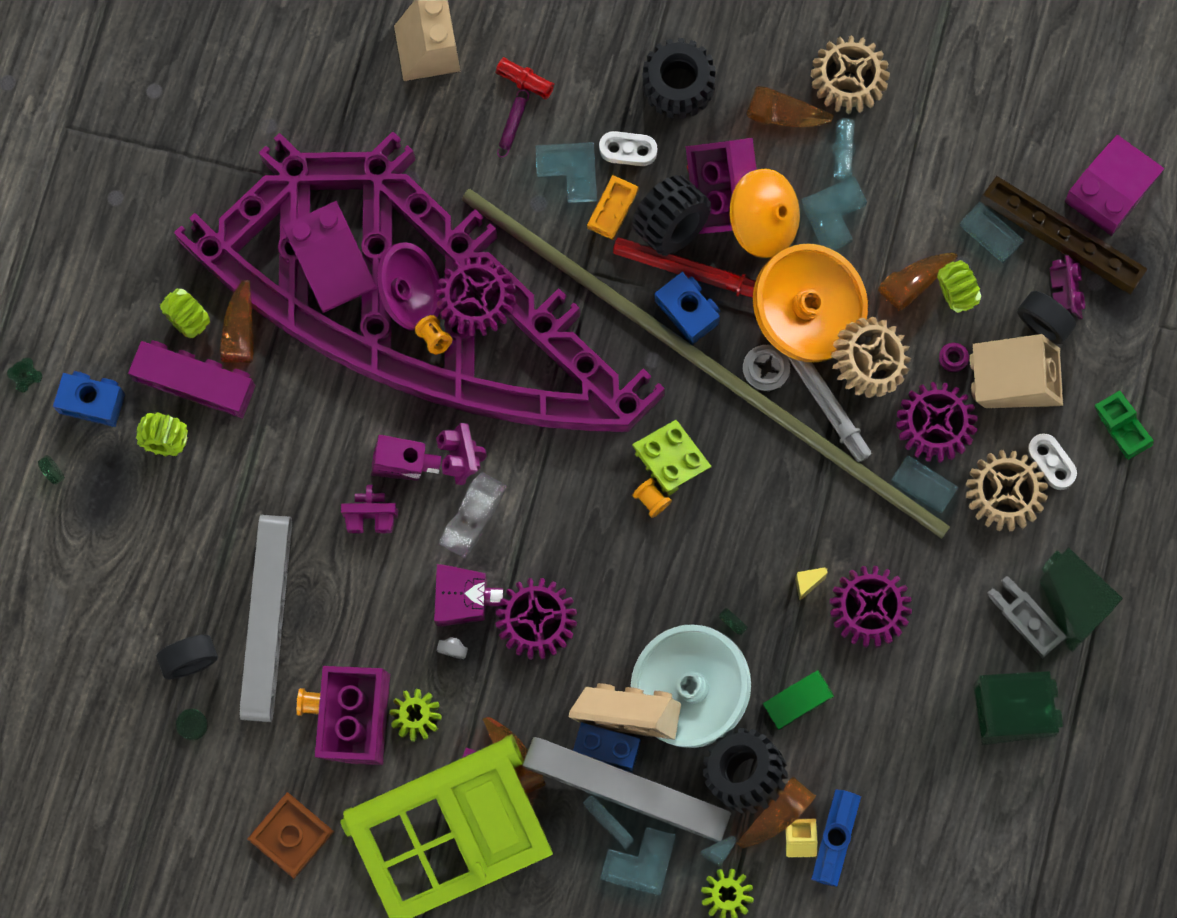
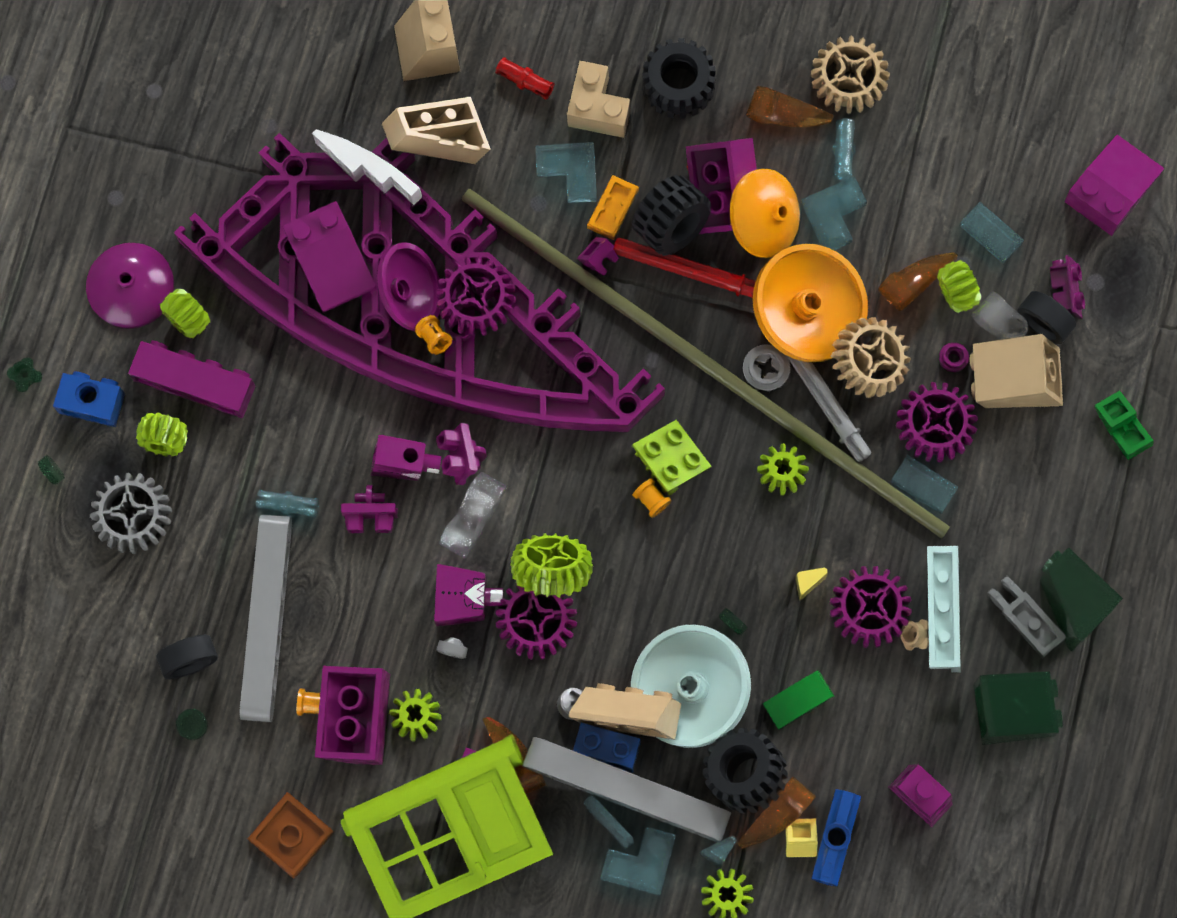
clear orange piece [220,280,254,363] -> none
magenta piece [497,89,529,157] -> none
white plate [599,131,657,166] -> none
blue brick [655,272,720,345] -> none
tan gear [966,450,1048,531] -> none
dark brown plate [980,176,1147,295] -> none
white plate [1027,434,1077,490] -> none
none -> magenta dish [86,243,174,329]
none -> light grey gear [90,473,172,554]
none -> clear light blue pin [256,489,319,517]
none -> white slope [312,129,422,205]
none -> tan wedge [382,97,490,164]
none -> lime gear [511,533,593,598]
none -> light grey tile [557,688,583,720]
none -> tan brick [567,61,631,138]
none -> magenta tile [577,237,619,276]
none -> lime gear [757,443,809,495]
none -> magenta torso [888,764,953,827]
none -> tan plate [900,619,929,651]
none -> light aqua fence [927,546,961,673]
none -> clear piece [971,292,1028,340]

